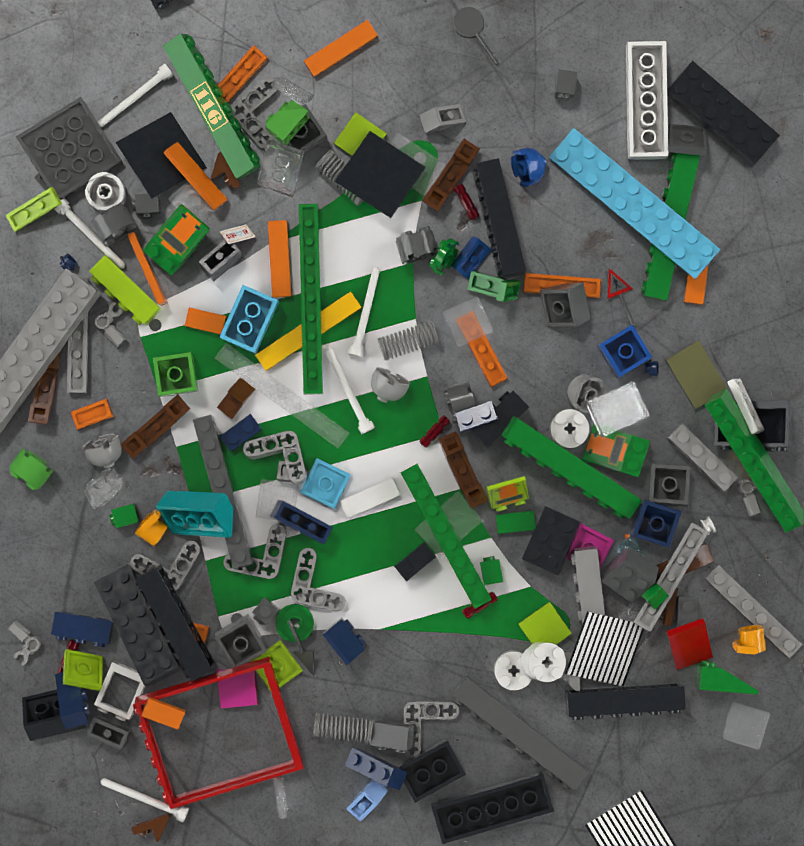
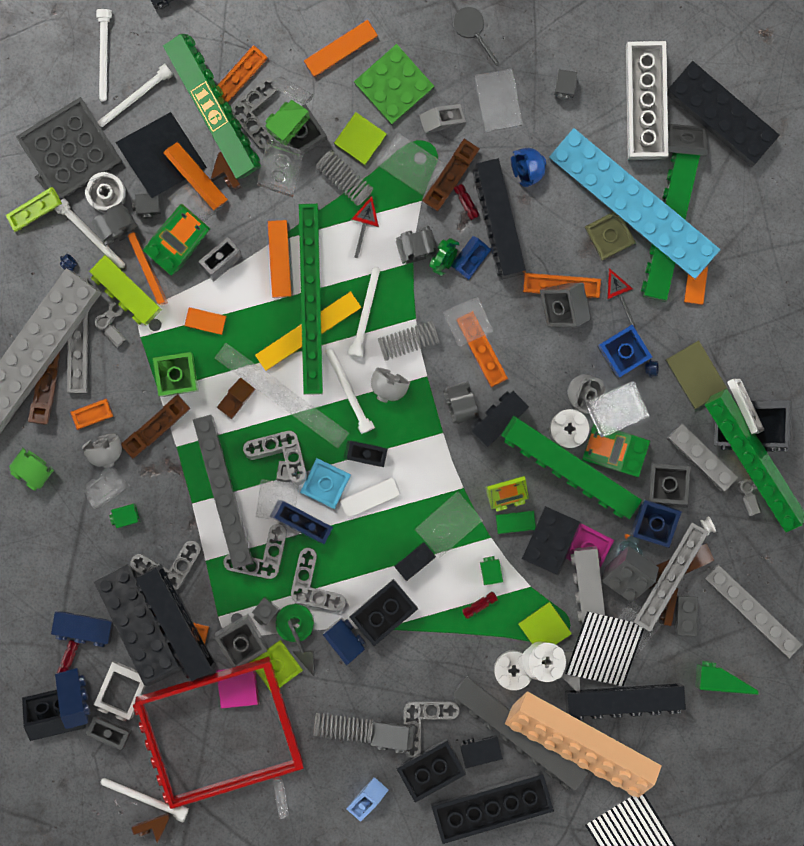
light grey bar [8,620,42,665] -> none
lime tile [63,649,103,691] -> none
light orange piece [134,509,168,546] -> none
orange tile [141,697,185,730] -> none
teal slope [155,491,233,538] -> none
white sticker [219,224,255,244] -> none
medium azure brick [219,285,279,354] -> none
dark blue plate [220,414,262,452] -> none
black sticker [334,131,426,218] -> none
dark blue brick [345,747,407,790] -> none
green brick [400,464,492,609] -> none
dark red axle [419,415,450,448] -> none
reddish brown slope [438,431,488,509] -> none
plate [455,401,498,433] -> none
green bracket [467,271,521,302] -> none
green slope [641,583,669,609] -> none
red tile [666,618,713,670] -> none
clear tile [722,701,770,750] -> none
light orange piece [732,625,766,654] -> none
none -> white piece [96,9,112,102]
none -> black brick [343,440,388,467]
none -> black brick [349,579,418,646]
none -> piece [351,196,379,258]
none -> bright green plate [354,44,434,125]
none -> black brick [460,735,503,769]
none -> clear tile [475,69,523,132]
none -> light nougat brick [505,691,662,798]
none -> olive tile [584,212,636,261]

